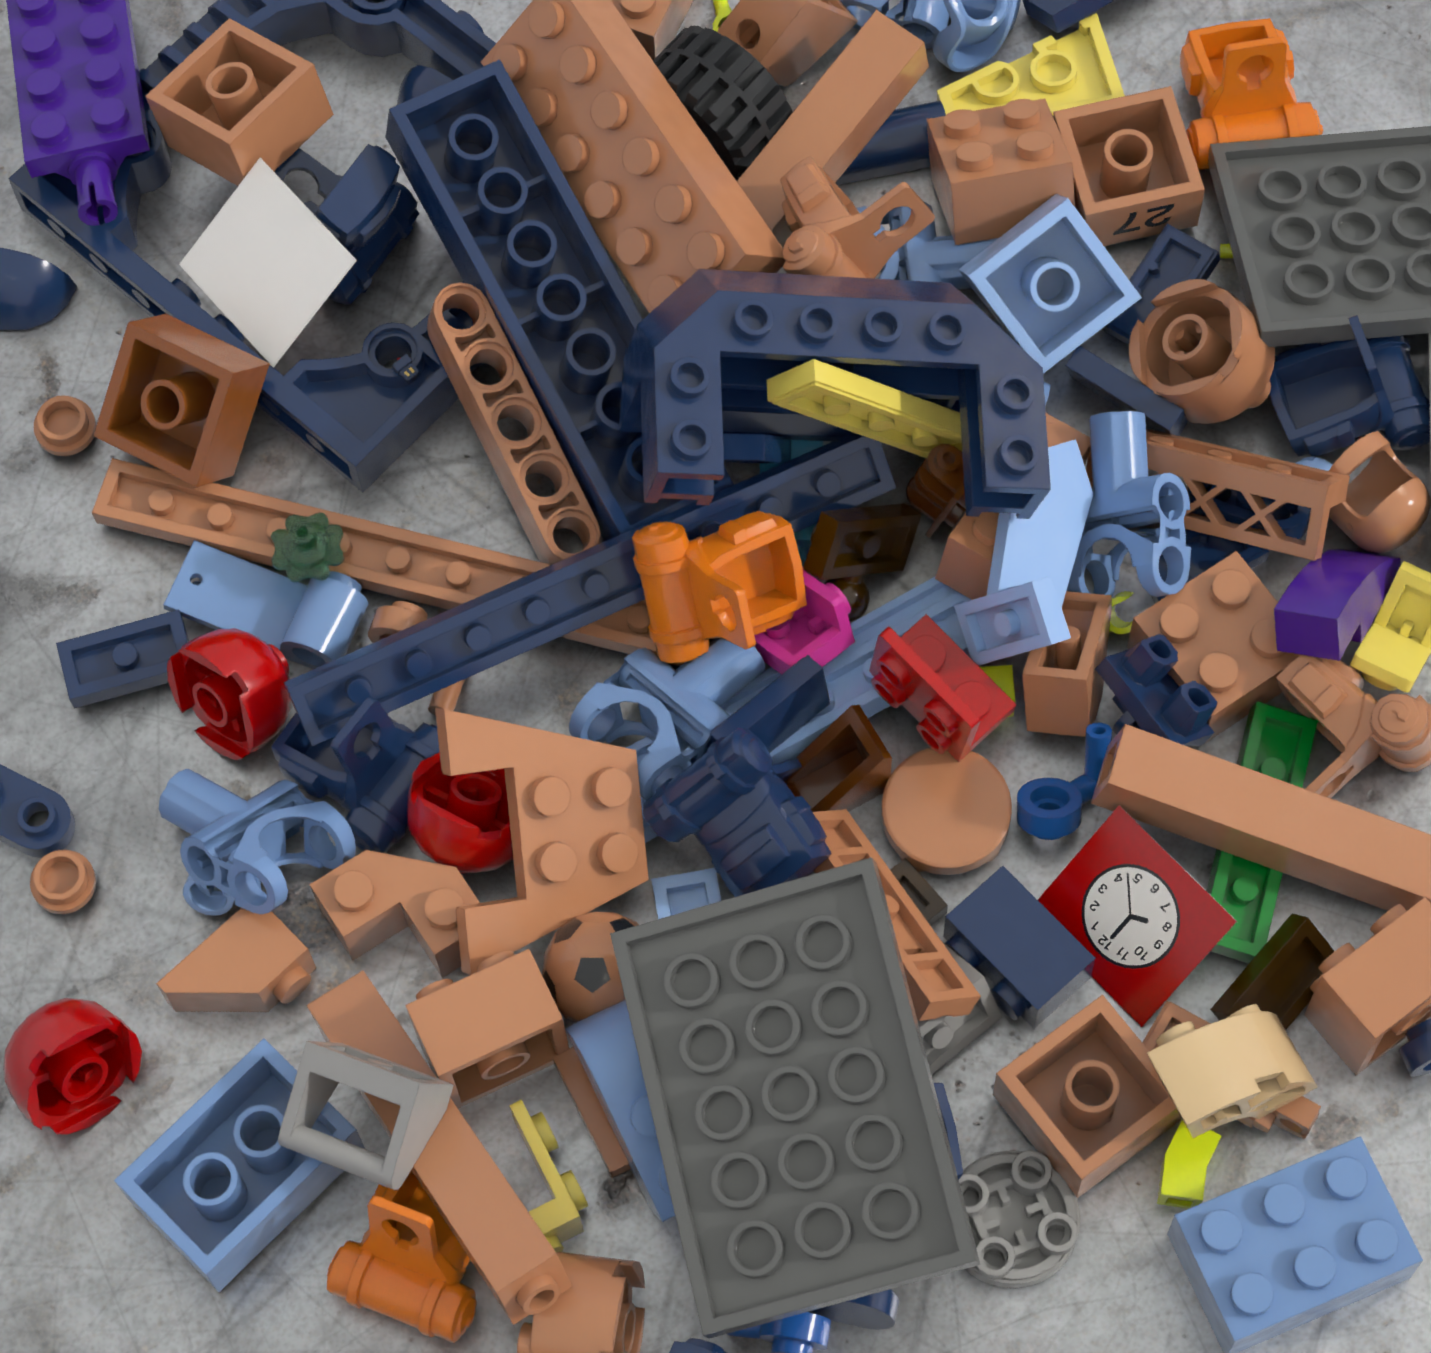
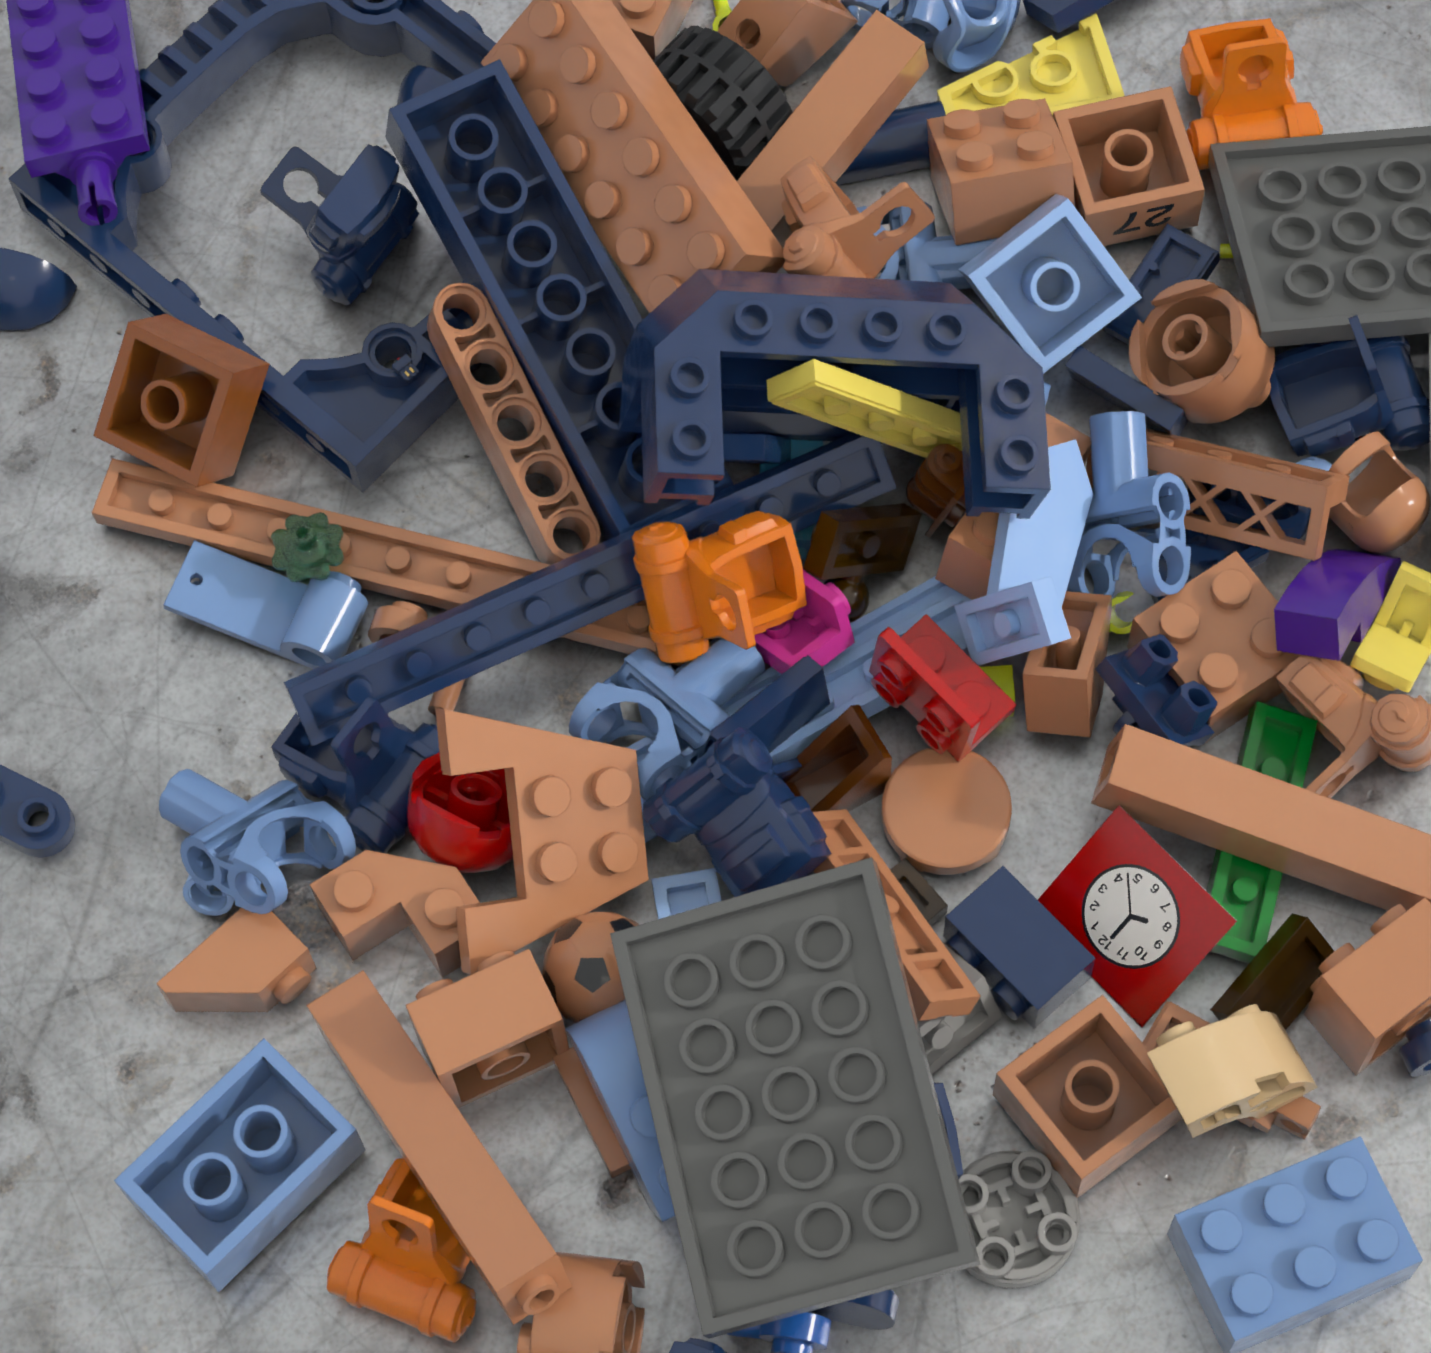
red cylinder [3,998,142,1135] -> none
nougat plate [30,850,96,914] -> none
nougat plate [33,395,96,456] -> none
dark blue plate [56,609,189,709] -> none
nougat brick [145,18,334,186] -> none
red cylinder [167,628,292,760] -> none
white sticker [179,157,357,368] -> none
light grey tile [278,1041,454,1190] -> none
light yellow bracket [509,1099,588,1252] -> none
blue plate [1016,723,1112,840] -> none
neon yellow piece [1157,1120,1222,1209] -> none

